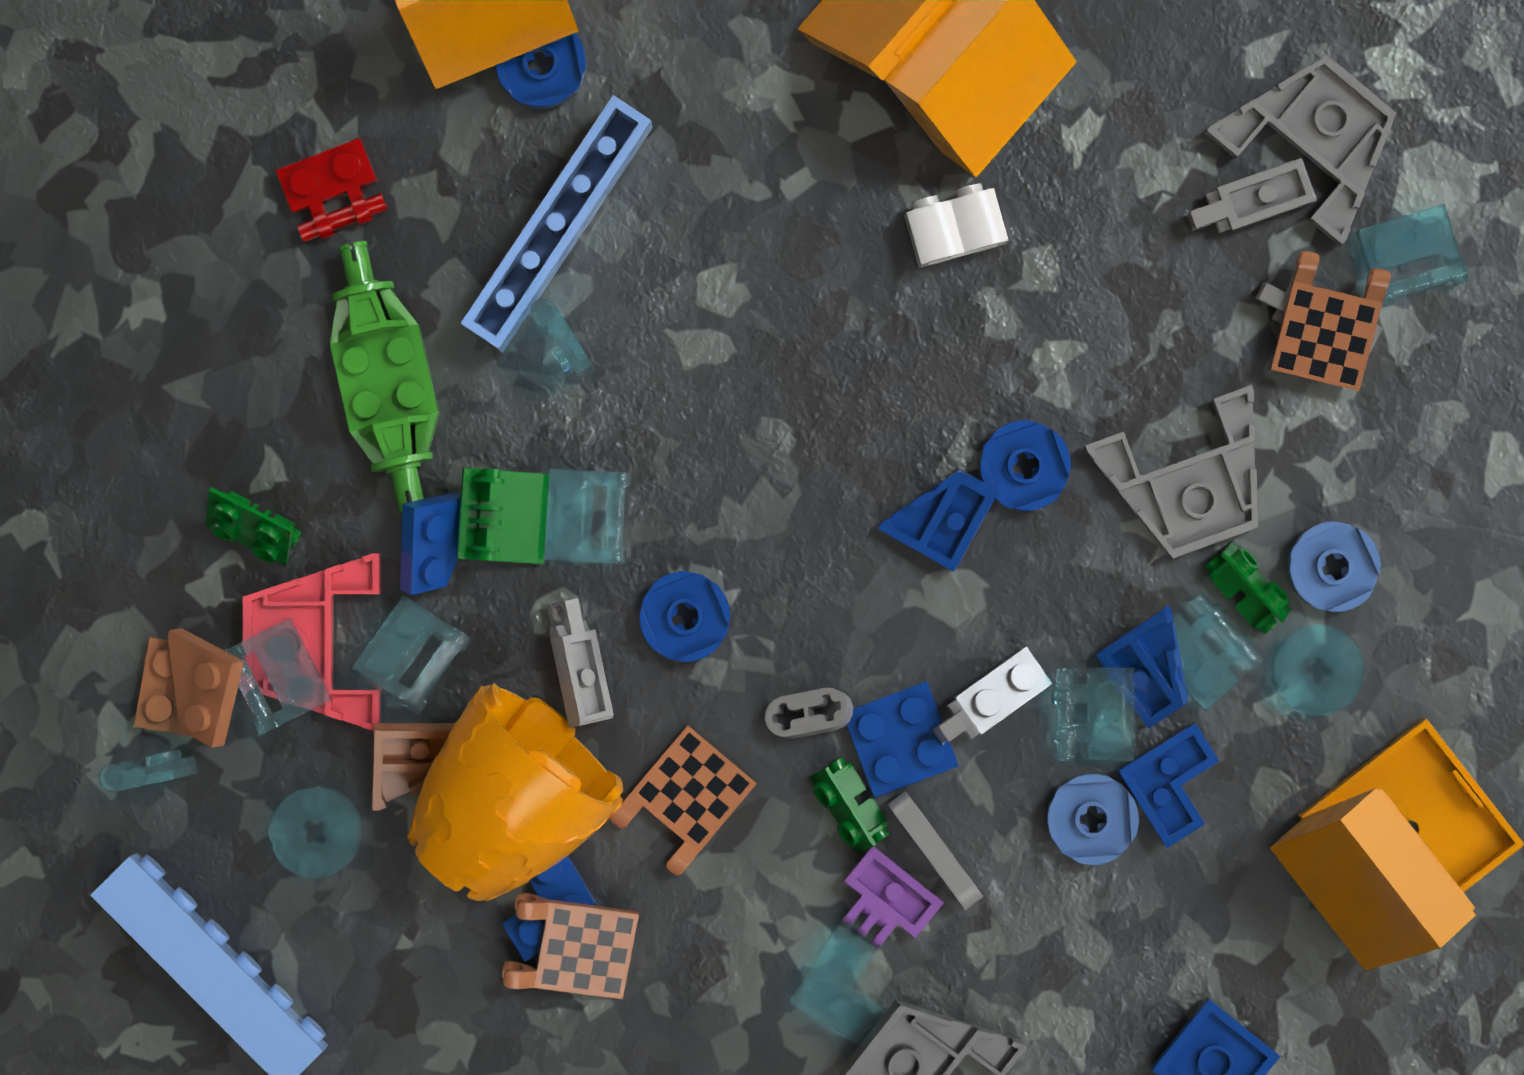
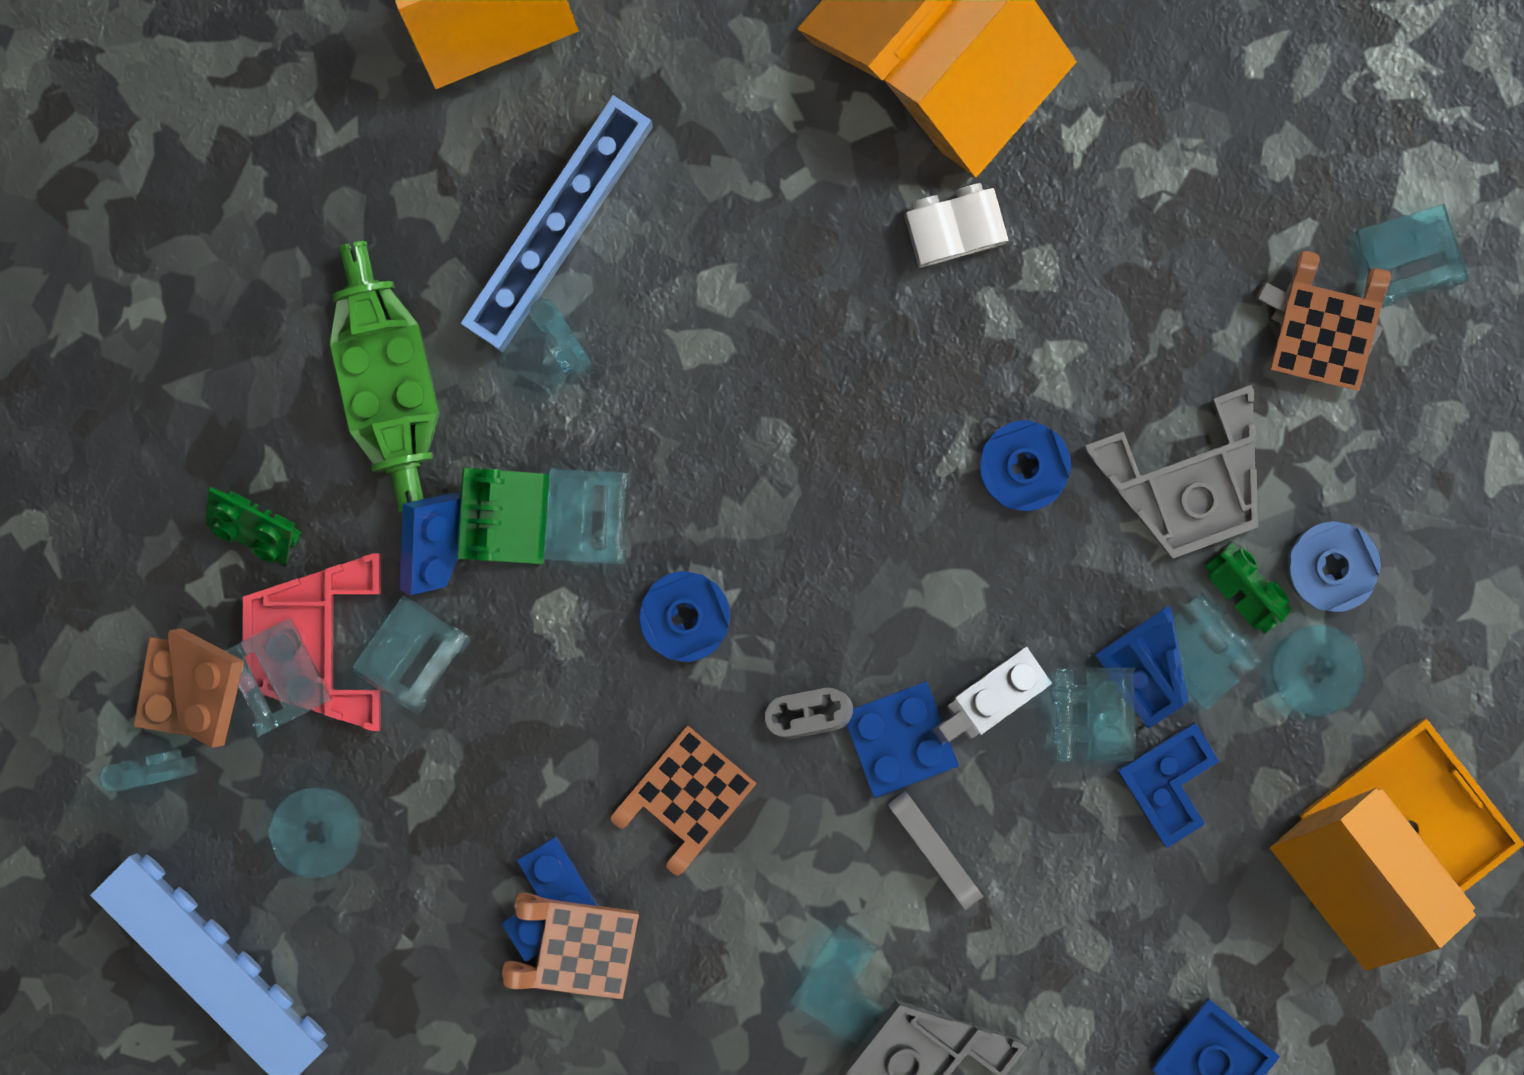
red plate [276,138,388,242] -> none
nougat wing [371,723,455,811] -> none
light orange piece [407,683,623,901] -> none
blue plate [495,33,587,109] -> none
light grey hinge [548,598,614,728] -> none
green hinge [809,757,890,854] -> none
medium lavender hinge [842,846,944,948] -> none
blue wing [878,469,1000,572] -> none
medium blue plate [1046,773,1139,865] -> none
light grey hinge [1186,158,1317,233] -> none
light grey wing [1205,55,1396,246] -> none

